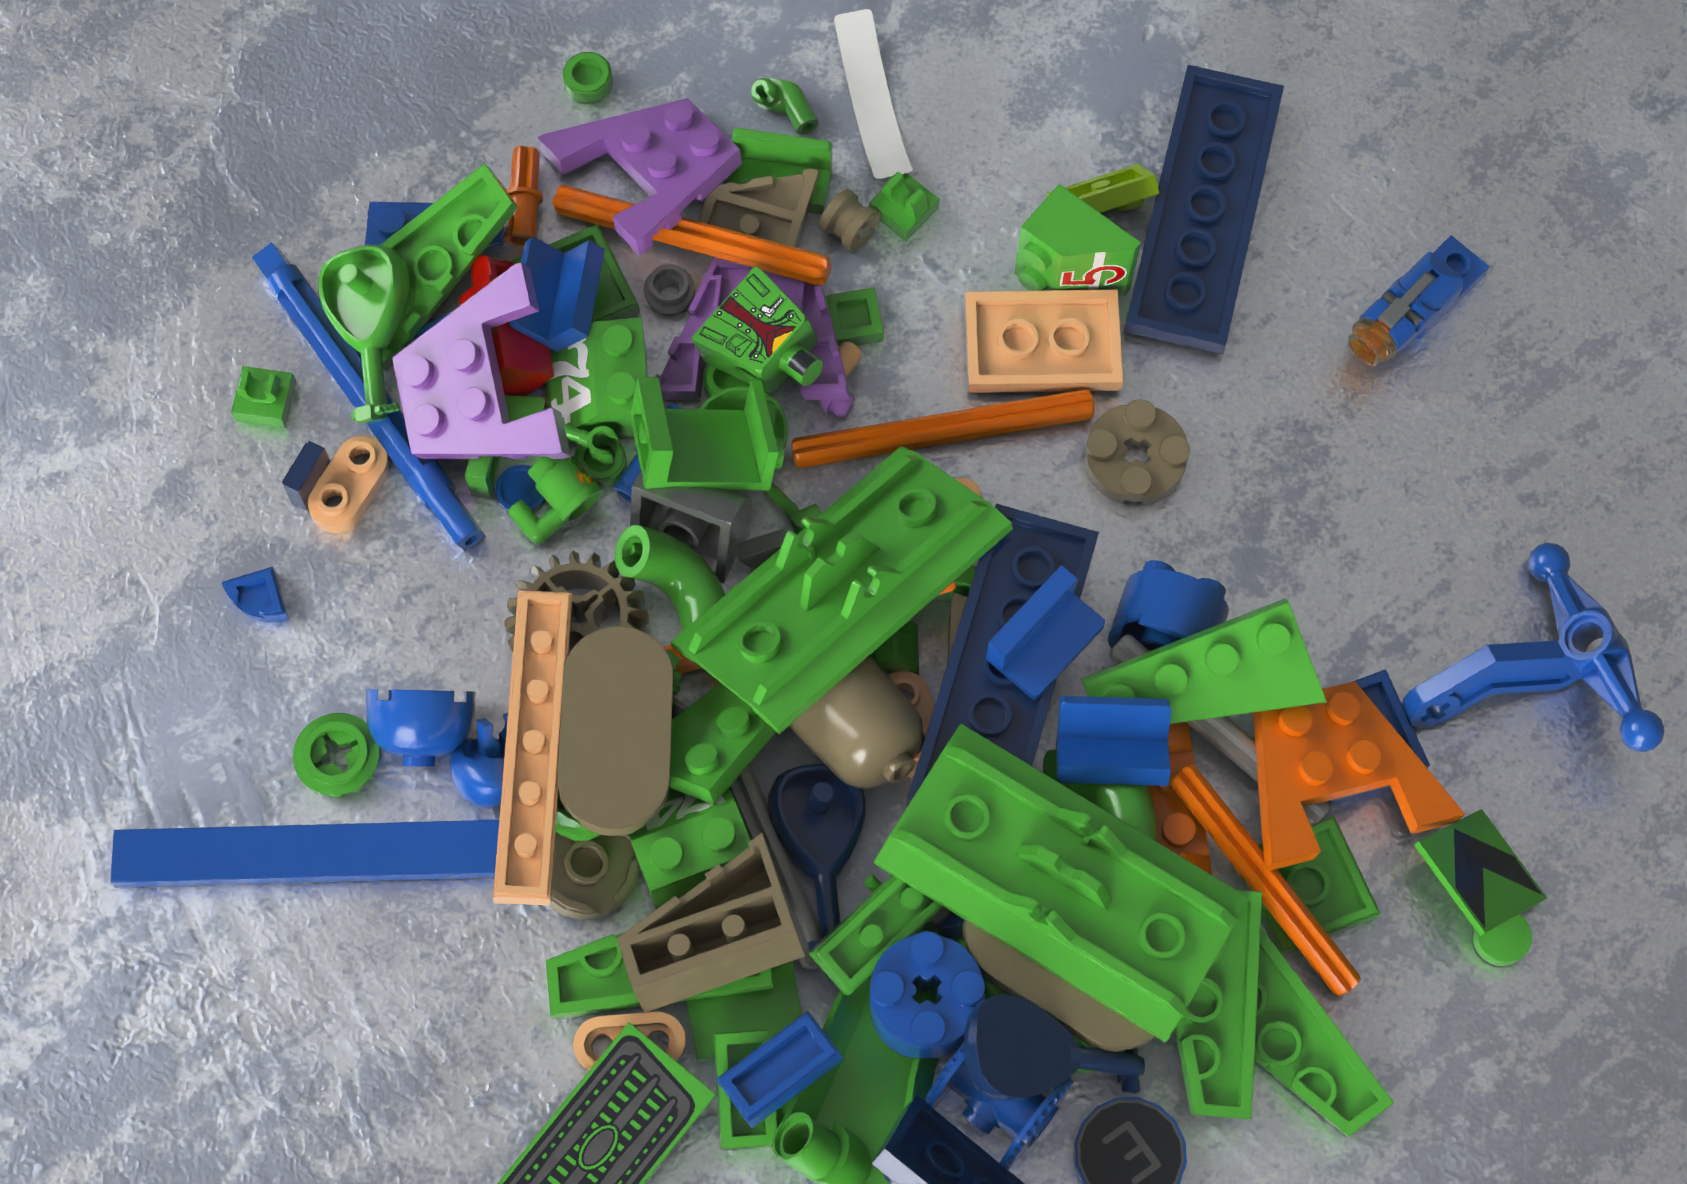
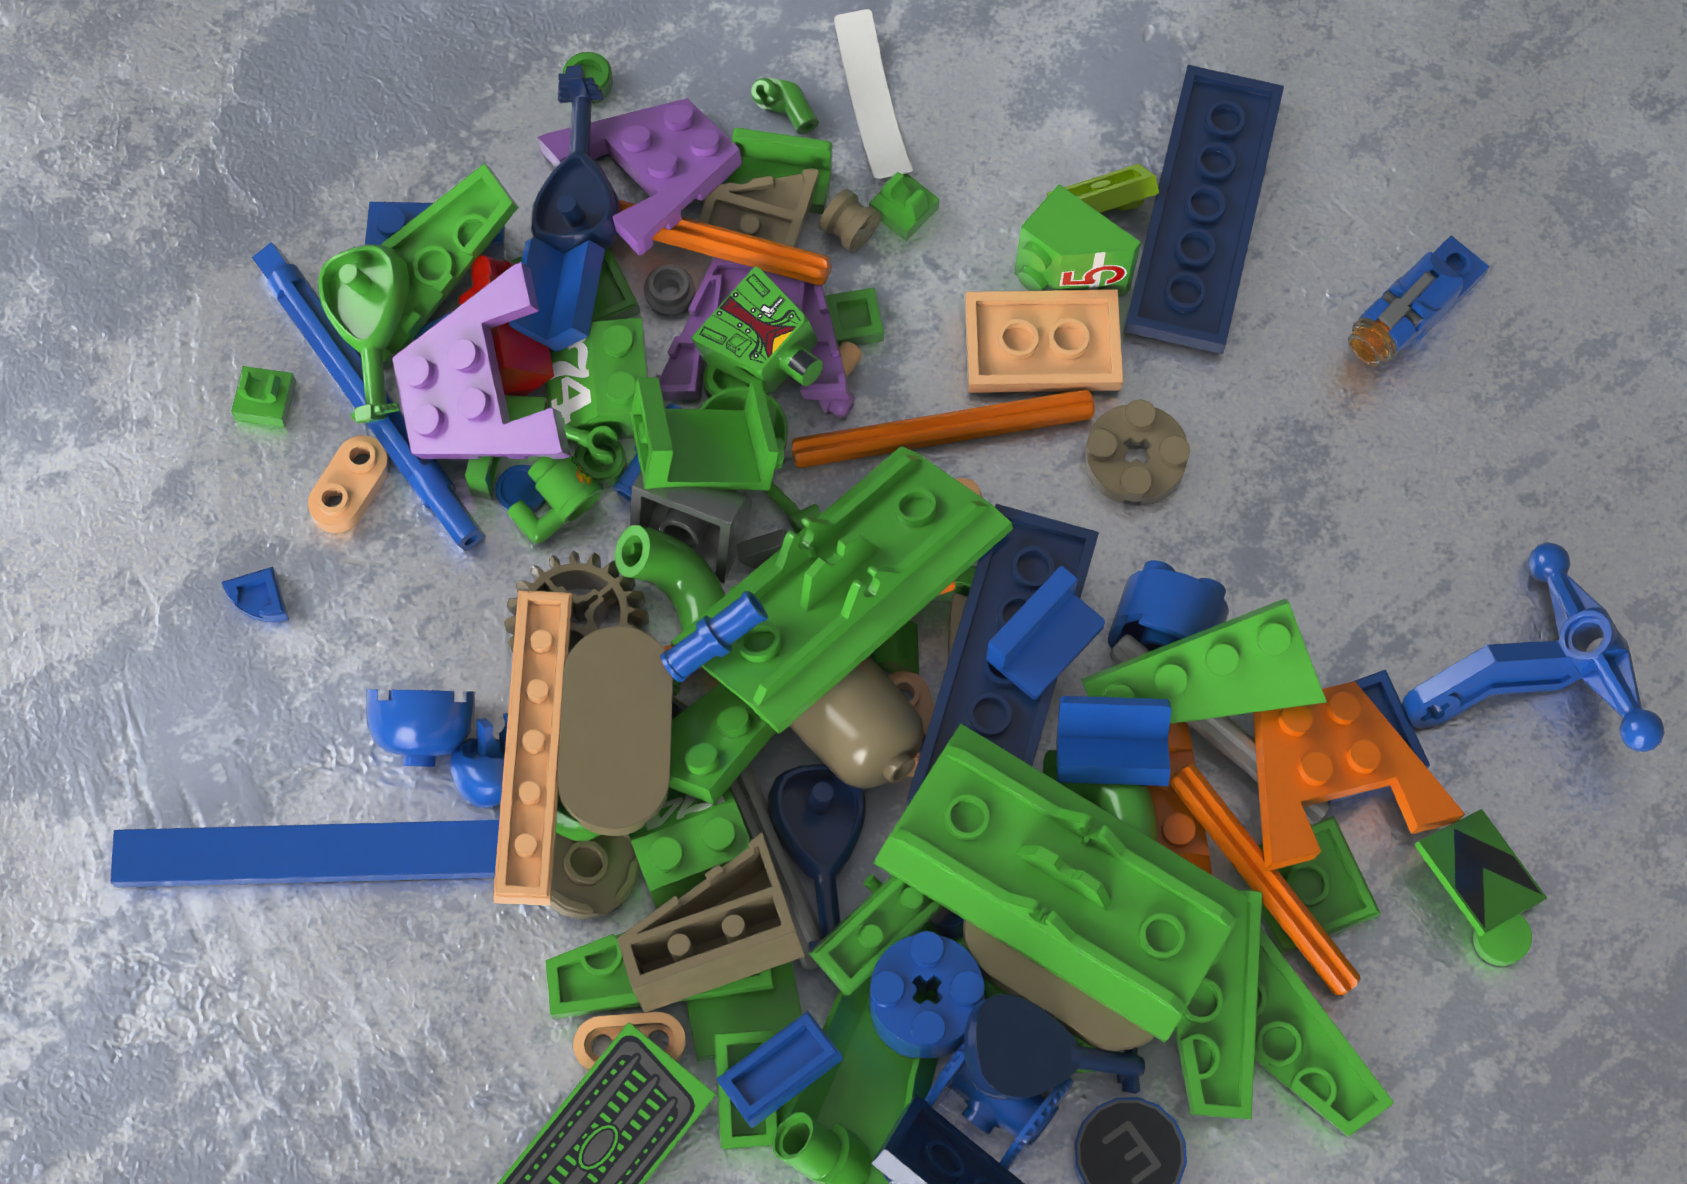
dark blue tile [282,441,330,511] -> none
bright green gear [293,713,381,799] -> none
orange axle [504,146,543,247] -> none
none -> dark blue piece [530,65,621,253]
none -> blue pin [660,591,768,682]

